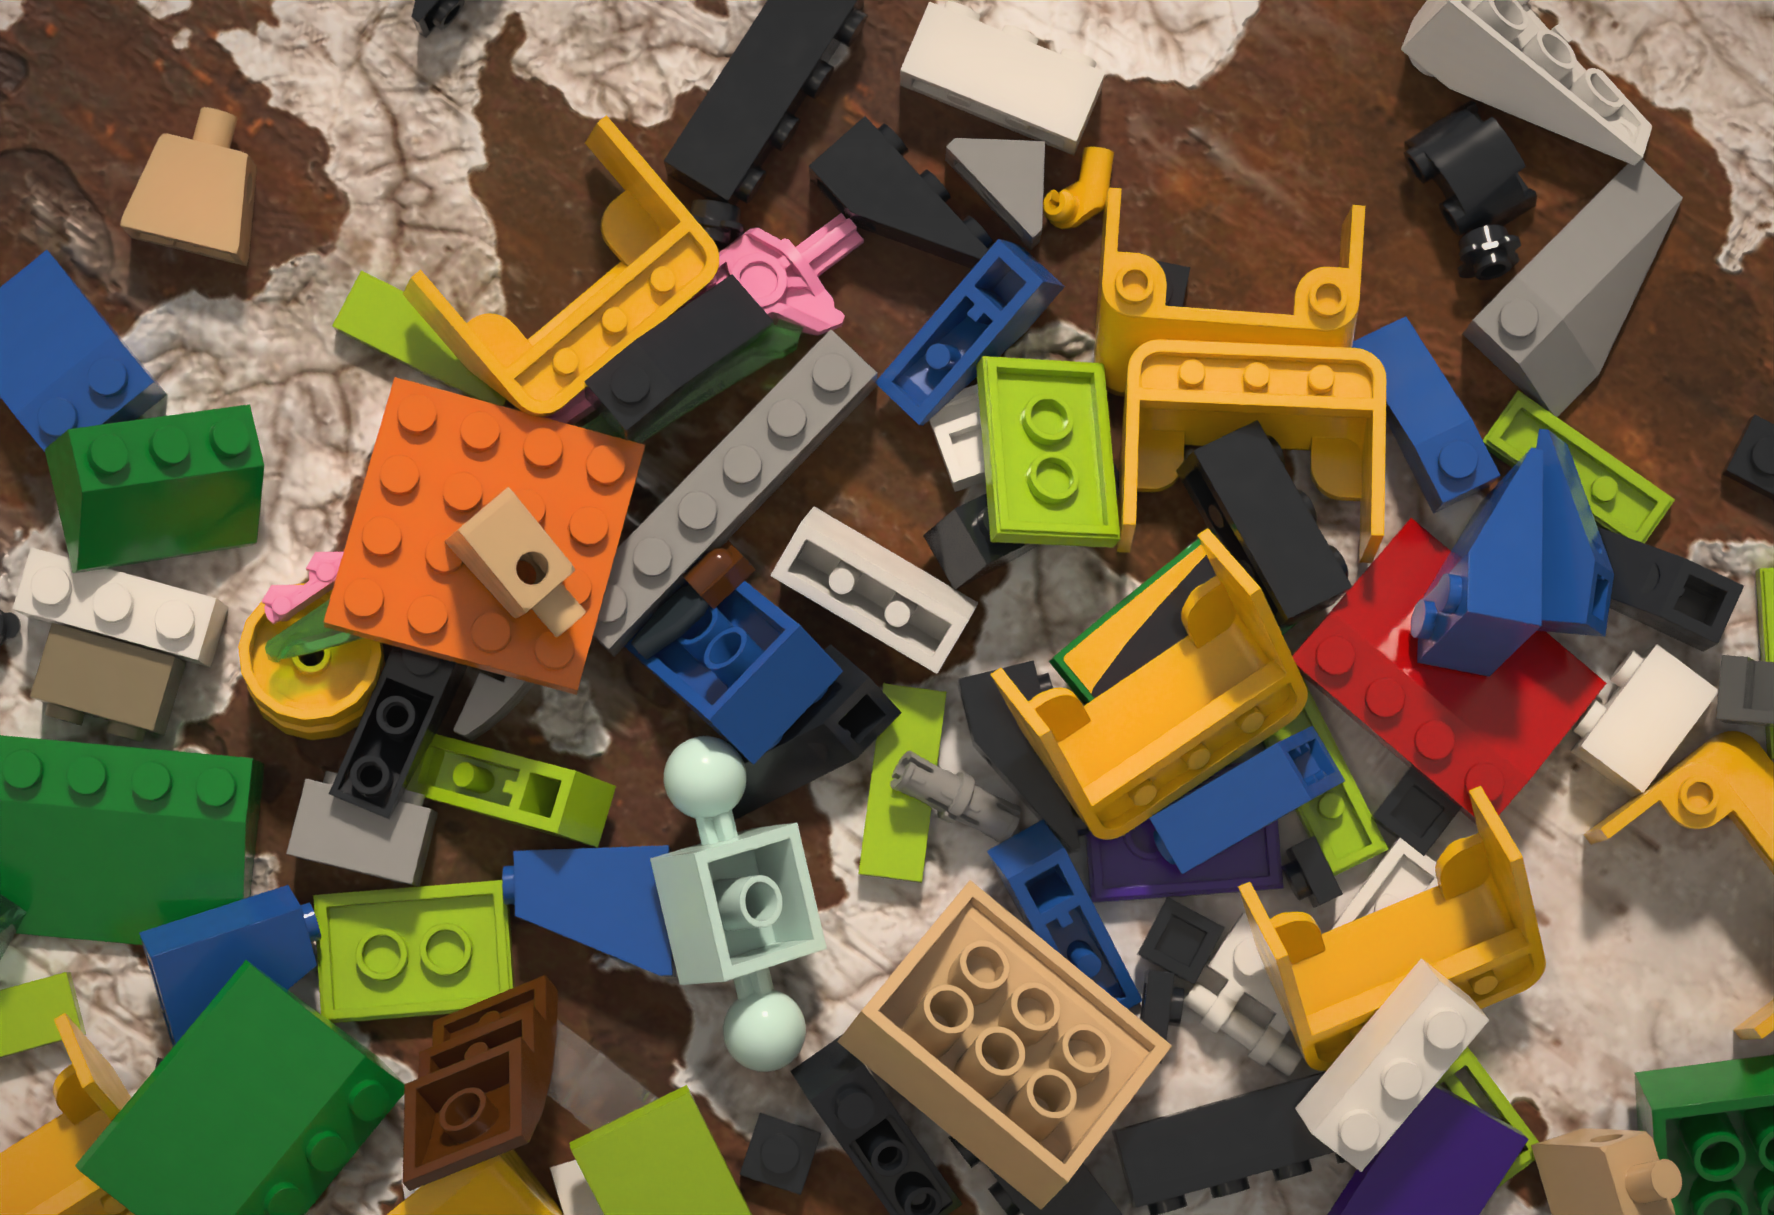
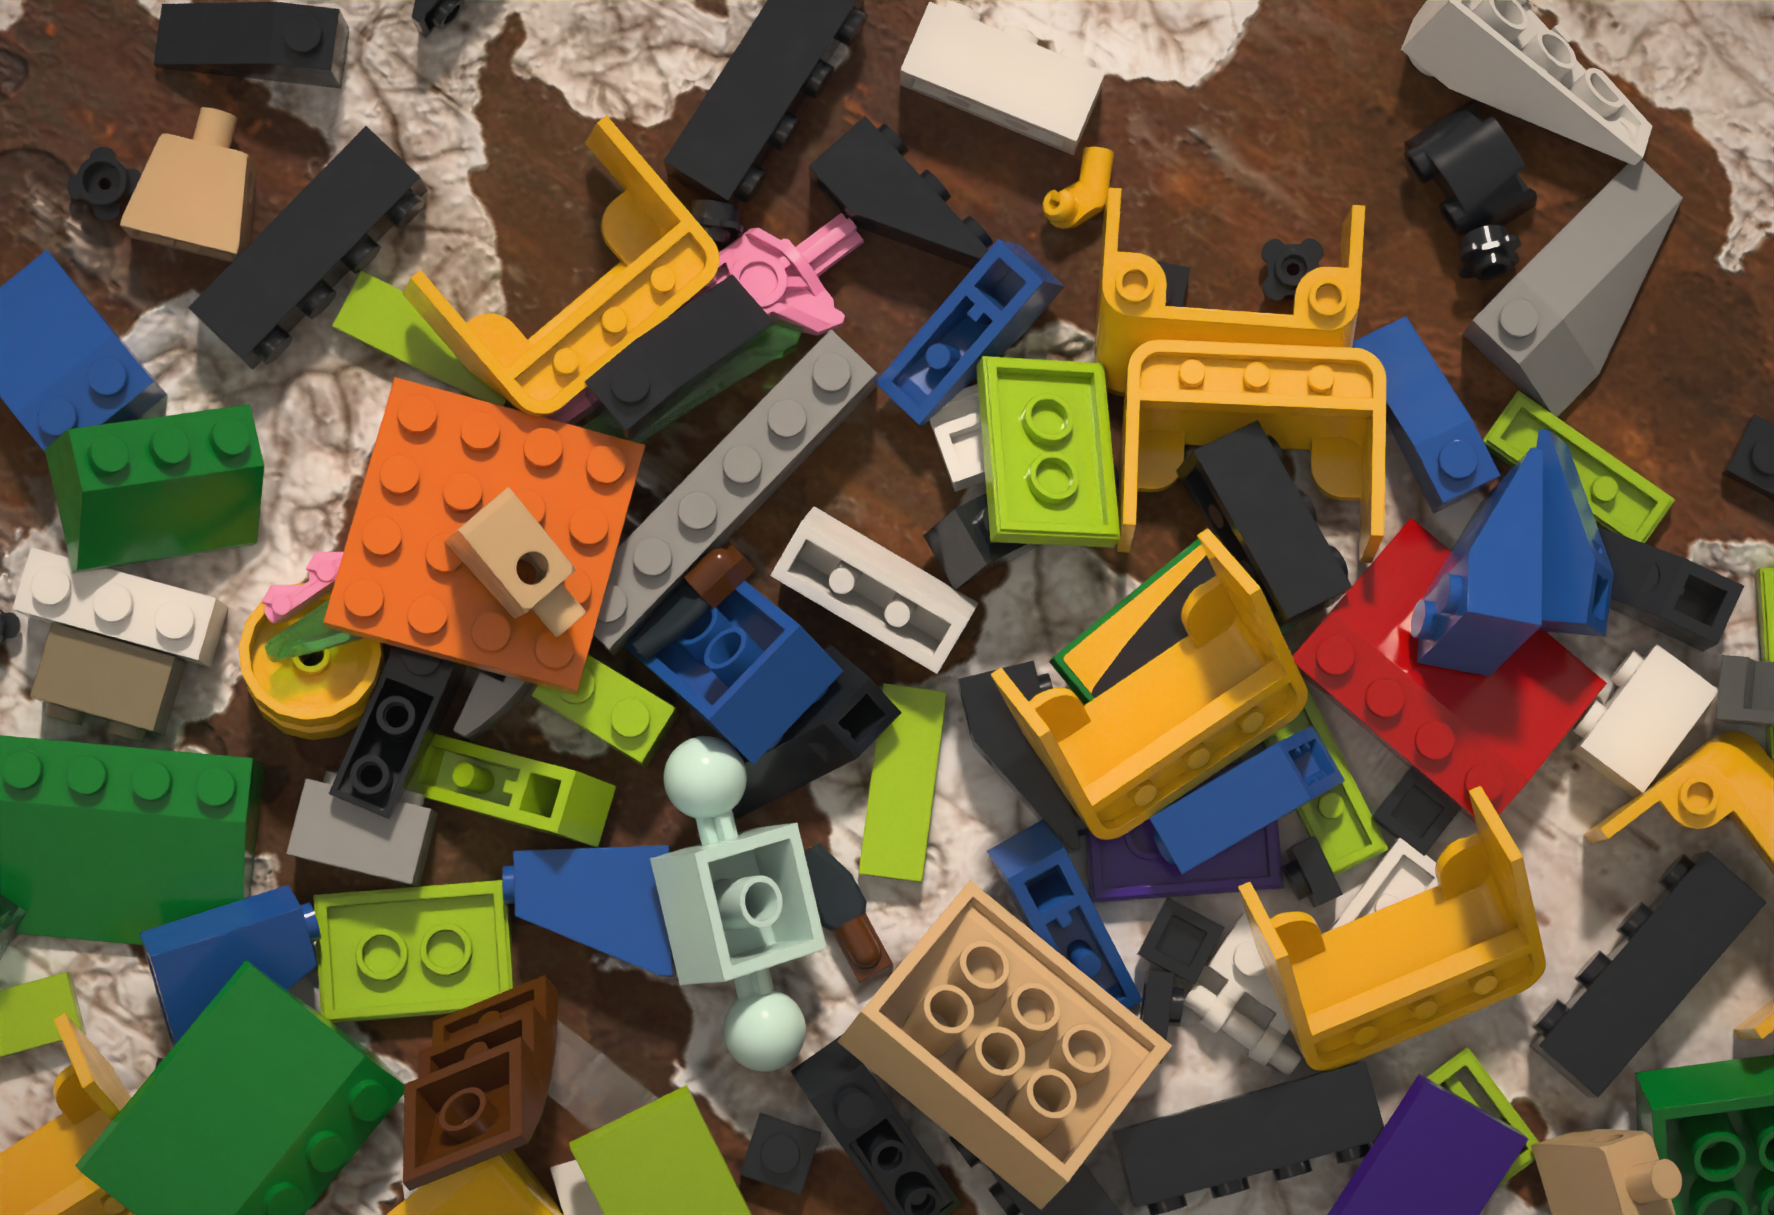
light grey pin [890,751,1021,843] -> none
light grey slope [945,138,1045,250] -> none
white brick [1295,958,1489,1172] -> none
none -> black plate [67,147,141,222]
none -> black slope [153,2,349,89]
none -> black brick [188,126,428,370]
none -> lime brick [531,655,680,768]
none -> piece [804,843,893,983]
none -> black plate [1261,238,1324,302]
none -> black brick [1529,851,1767,1098]

